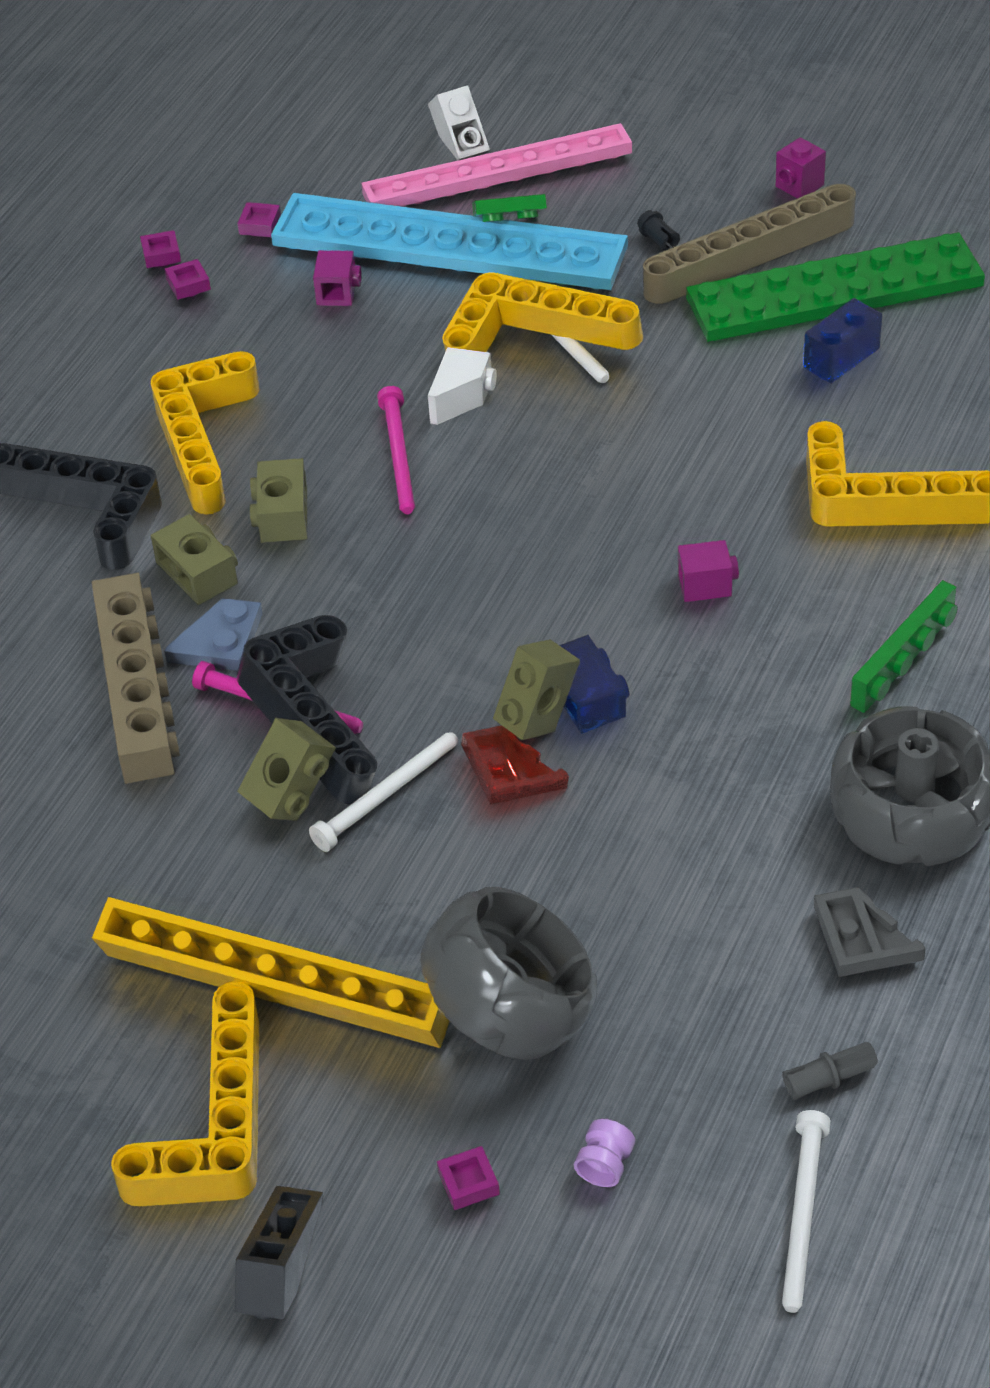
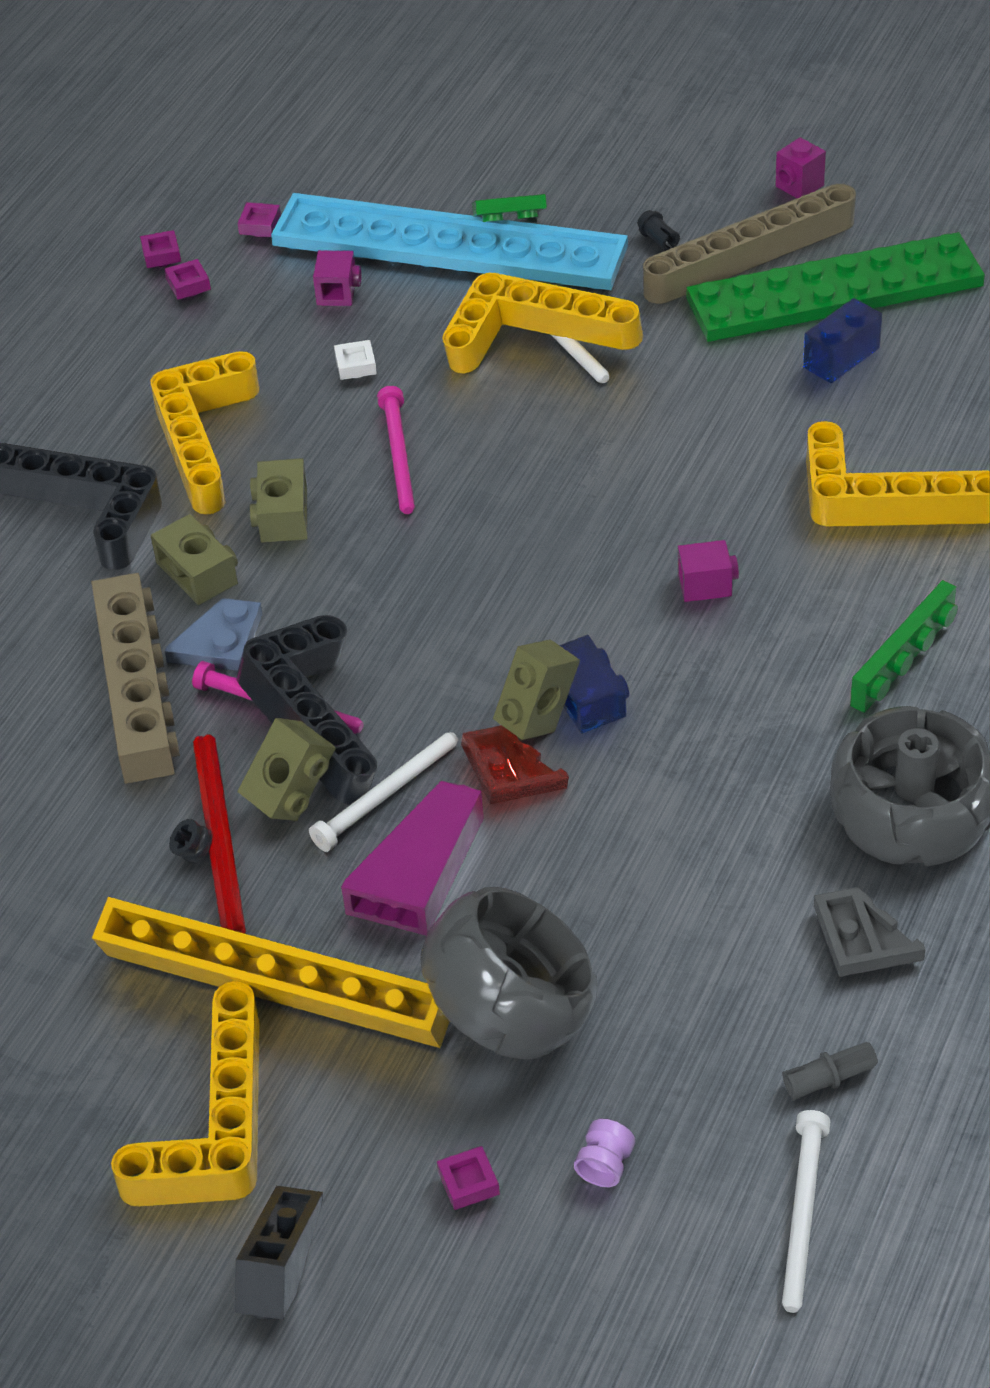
bright pink plate [361,123,632,207] -> none
white slope [428,85,490,161] -> none
white slope [428,347,497,425] -> none
none -> black bush [169,819,212,863]
none -> red axle [193,734,246,934]
none -> white plate [334,340,377,380]
none -> magenta slope [341,781,484,936]

